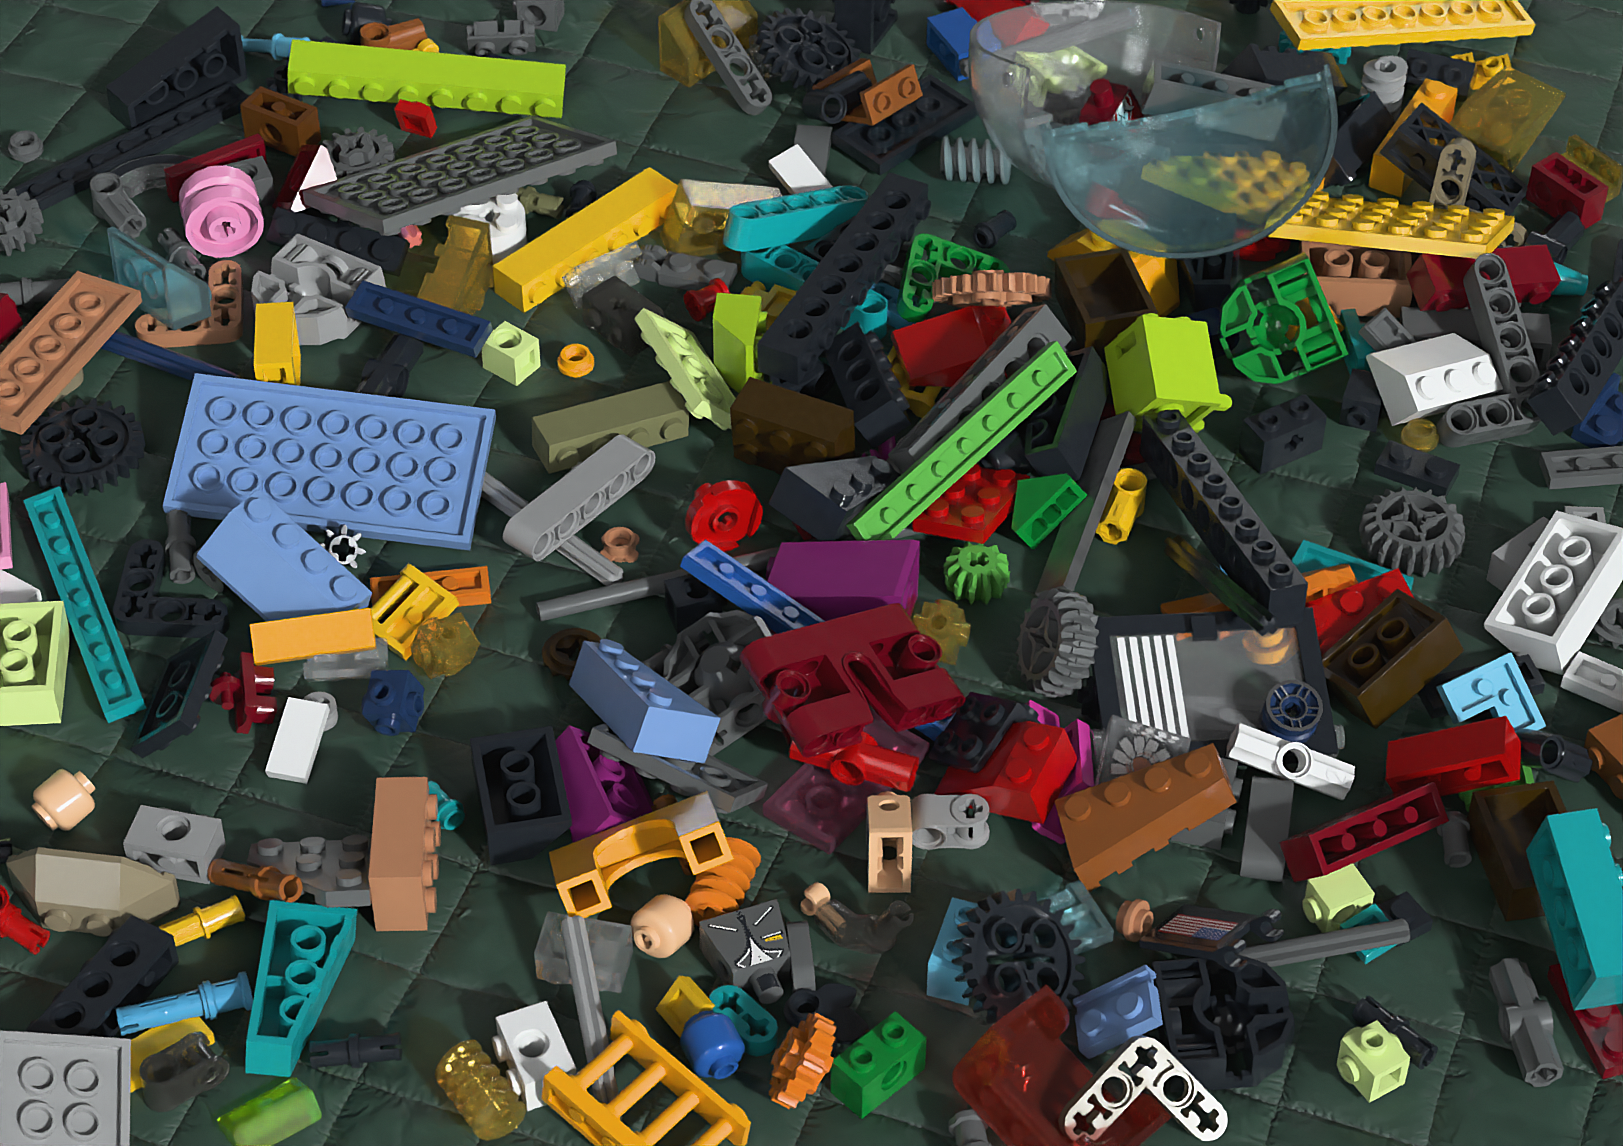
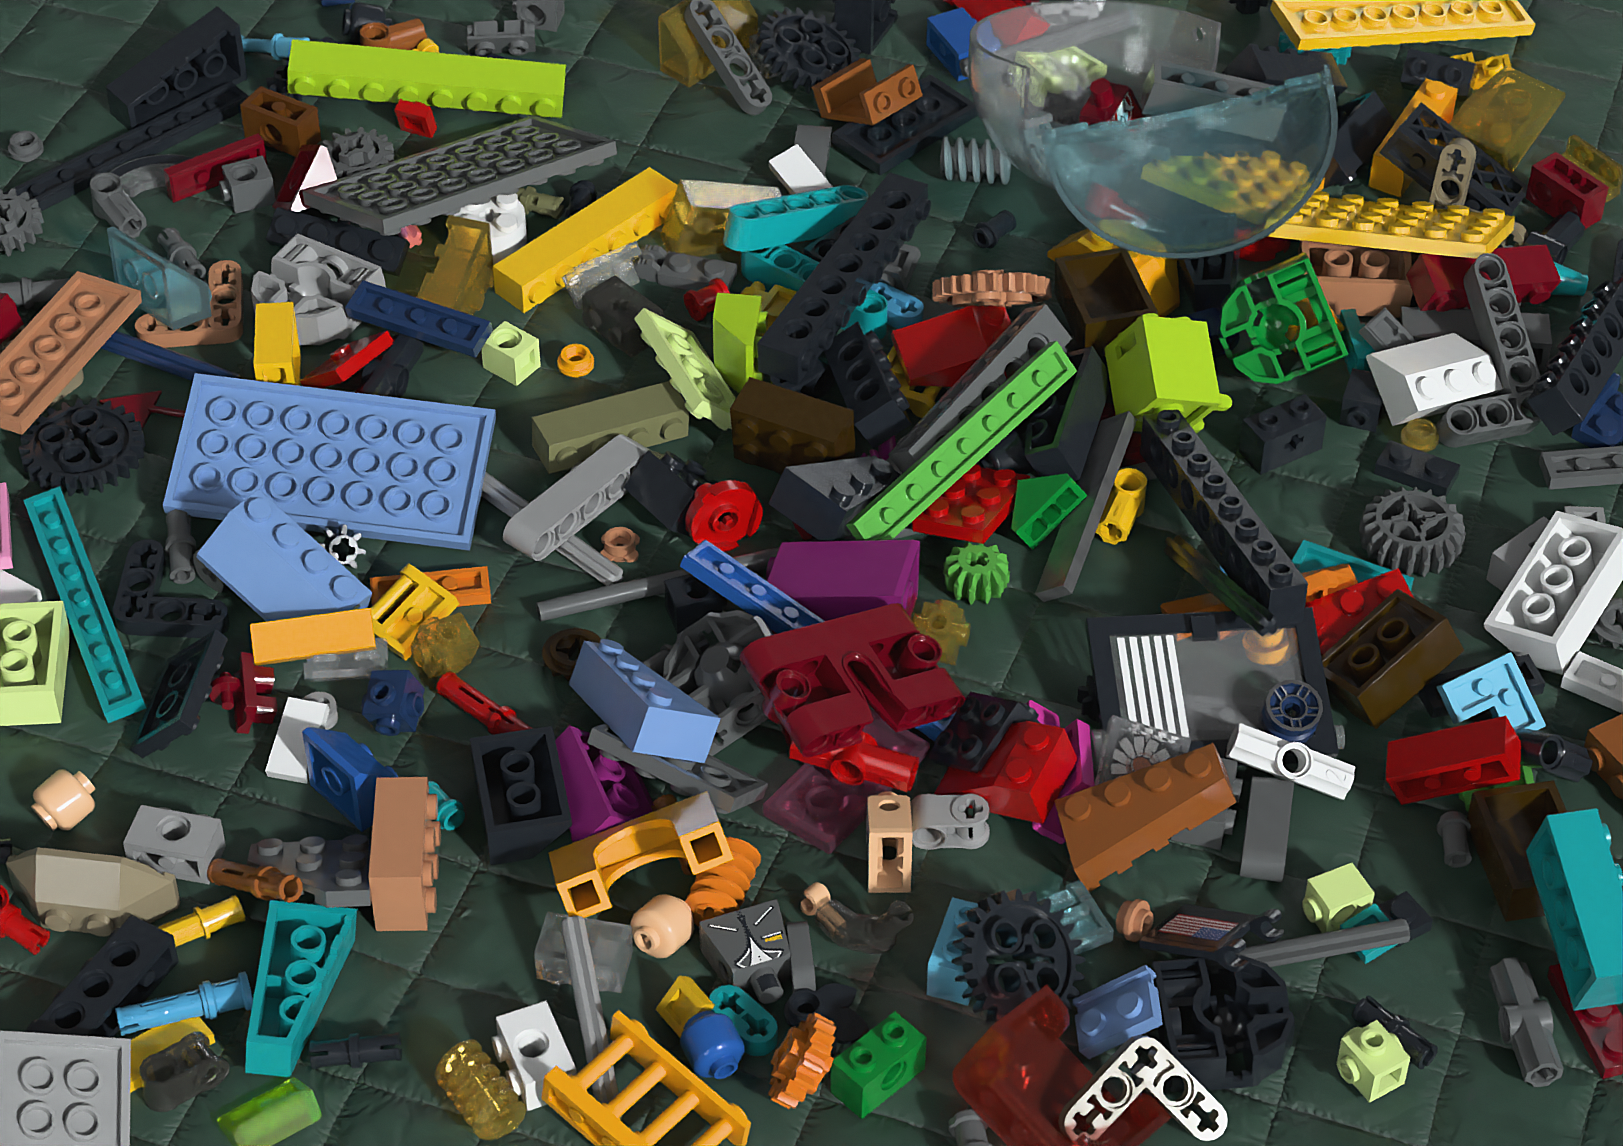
bright pink wheel [179,165,264,258] -> none
black piece [802,71,872,124] -> none
green beam [896,233,1010,323] -> none
dark grey gear [1015,588,1099,698] -> none
dark red brick [1279,781,1449,882] -> none
light grey piece [1360,55,1408,122] -> none
none -> dark red piece [99,390,186,430]
none -> red plate [300,331,394,388]
none -> blue slope [302,727,398,832]
none -> red pin [436,671,534,735]
none -> black slope [624,450,731,537]

